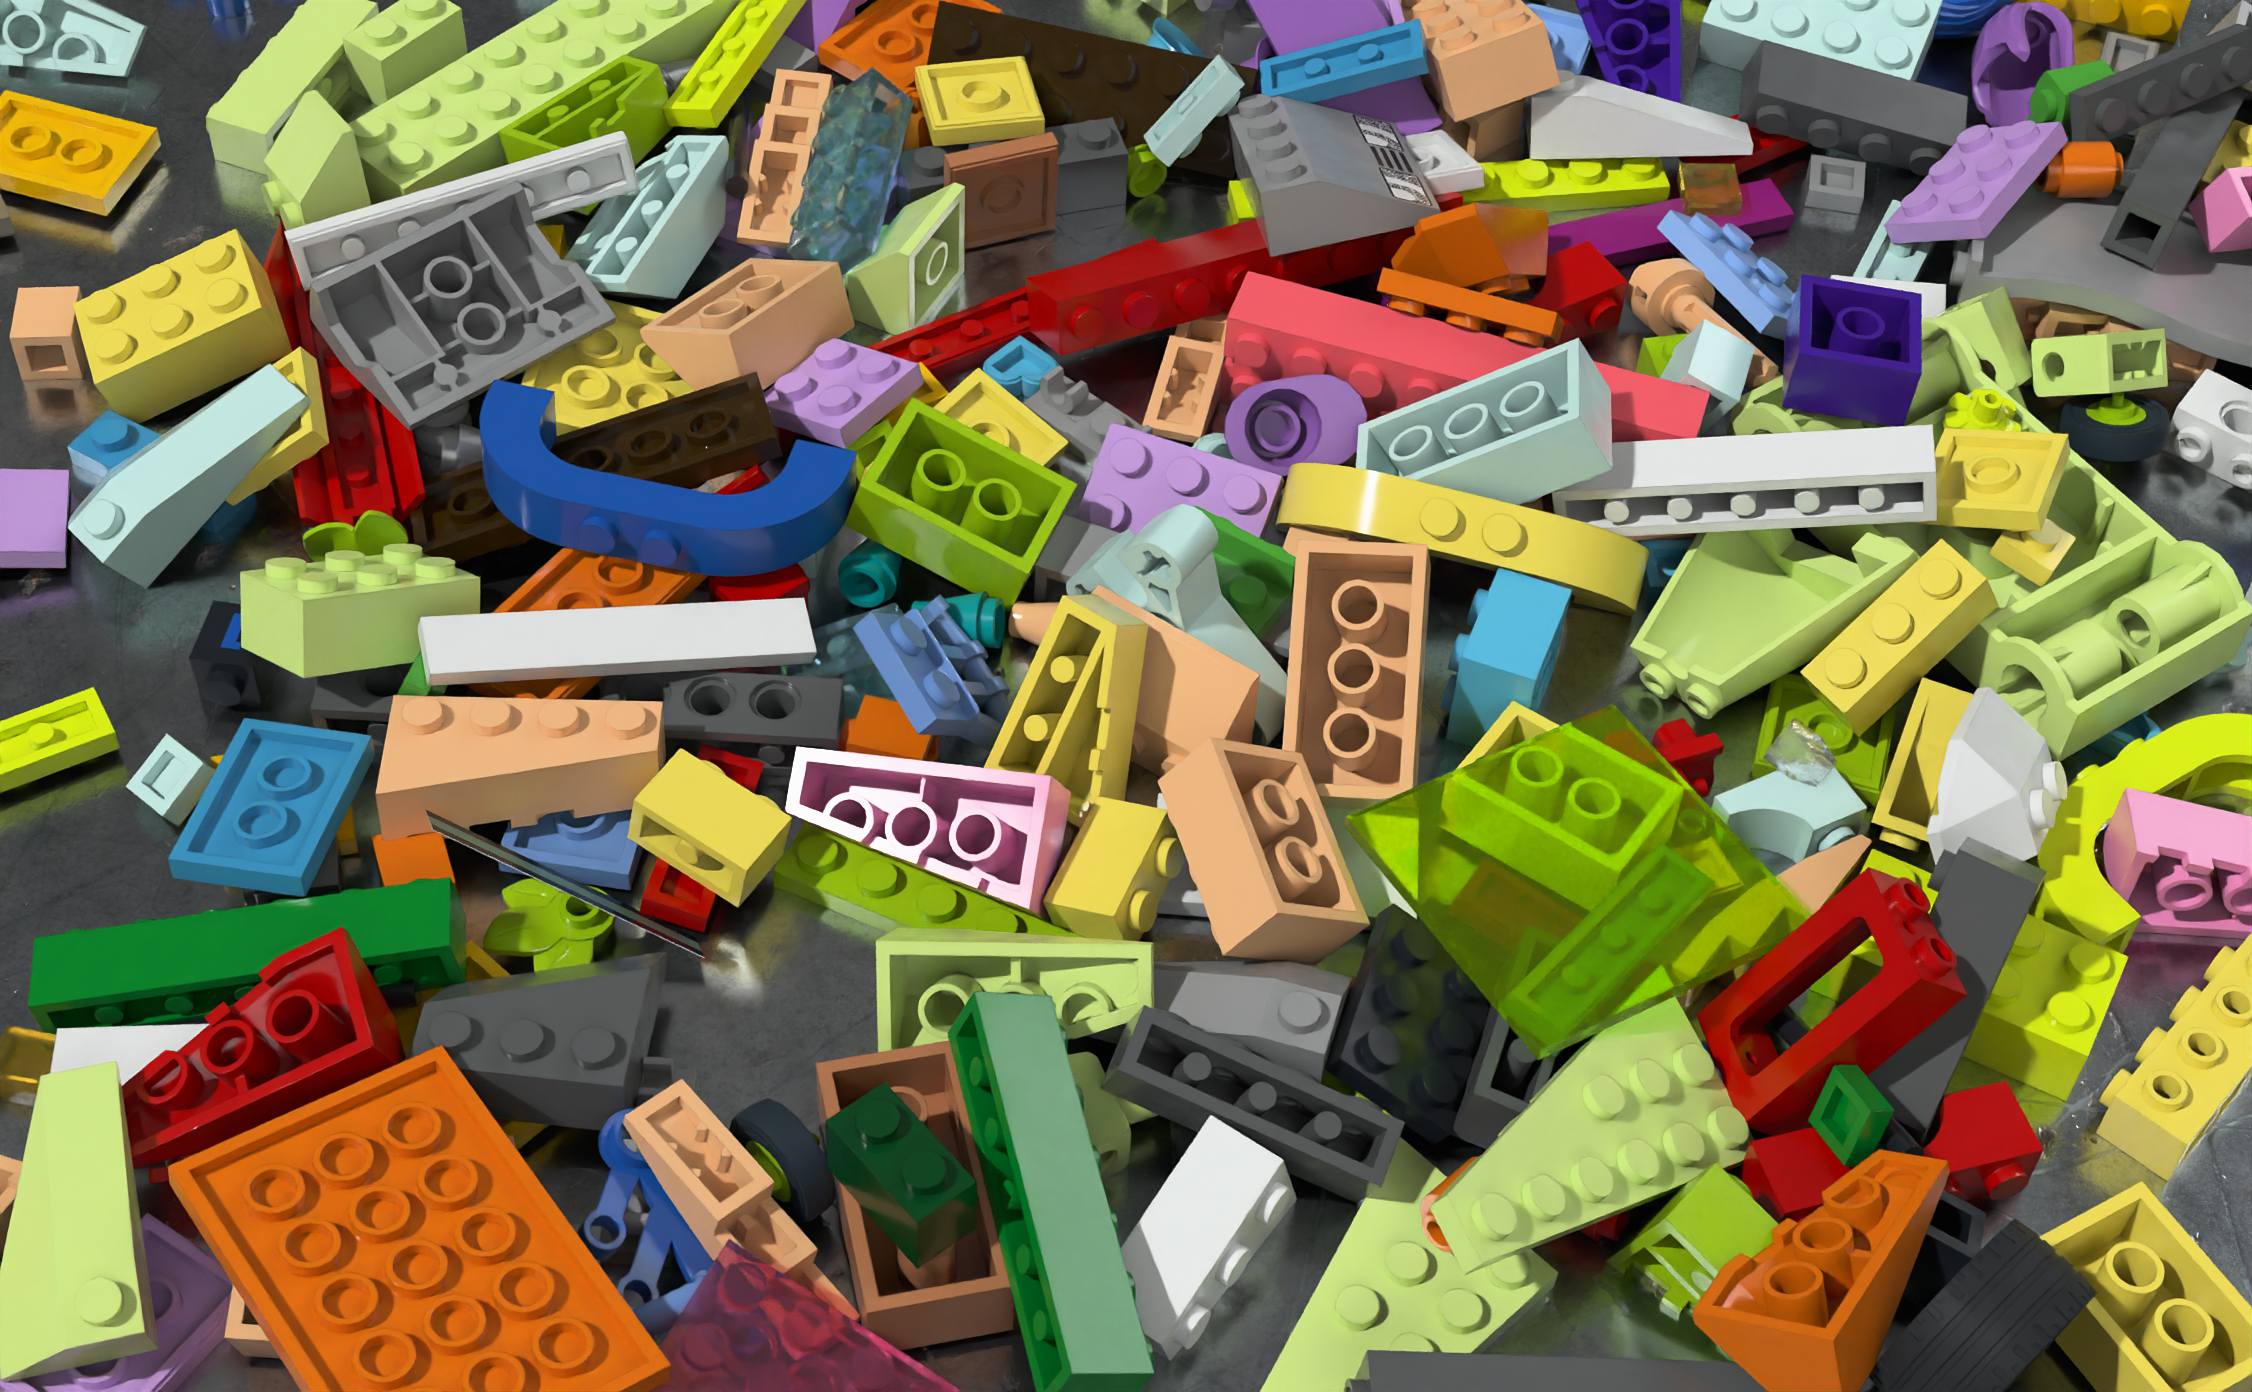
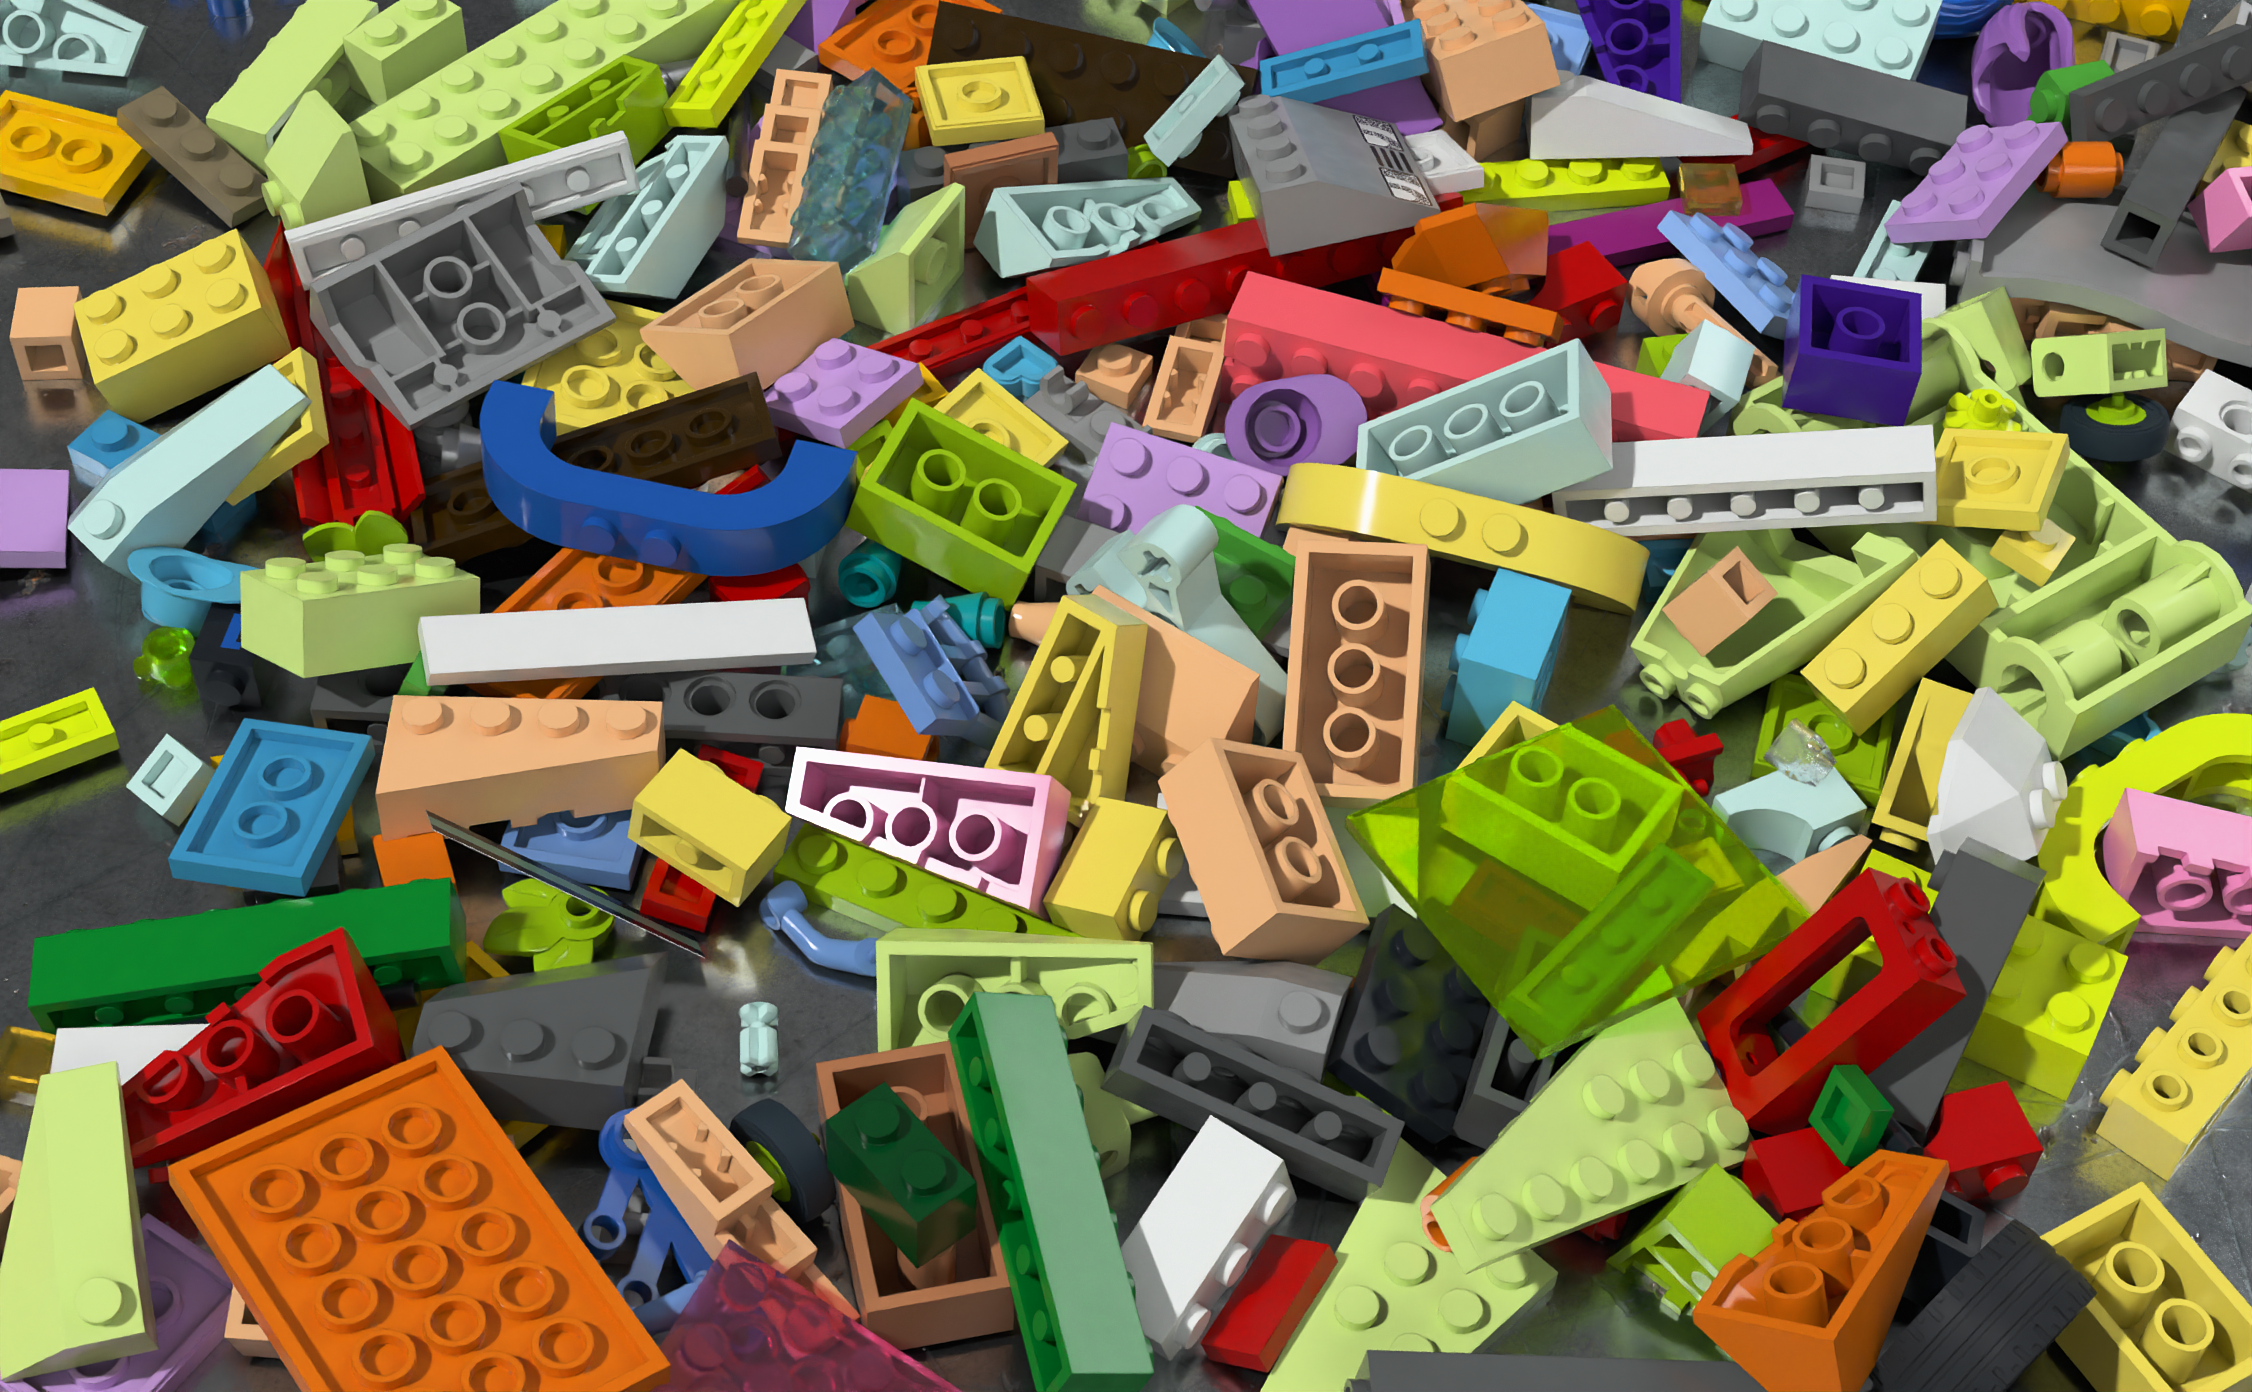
none -> dark tan plate [117,86,269,228]
none -> medium azure piece [127,546,259,637]
none -> clear neon green plate [133,626,196,690]
none -> light aqua piece [738,1002,780,1077]
none -> medium blue piece [759,881,878,977]
none -> light aqua wedge [973,176,1202,278]
none -> light nougat plate [1075,342,1153,409]
none -> red tile [1200,1234,1338,1373]
none -> light nougat brick [1661,546,1778,657]

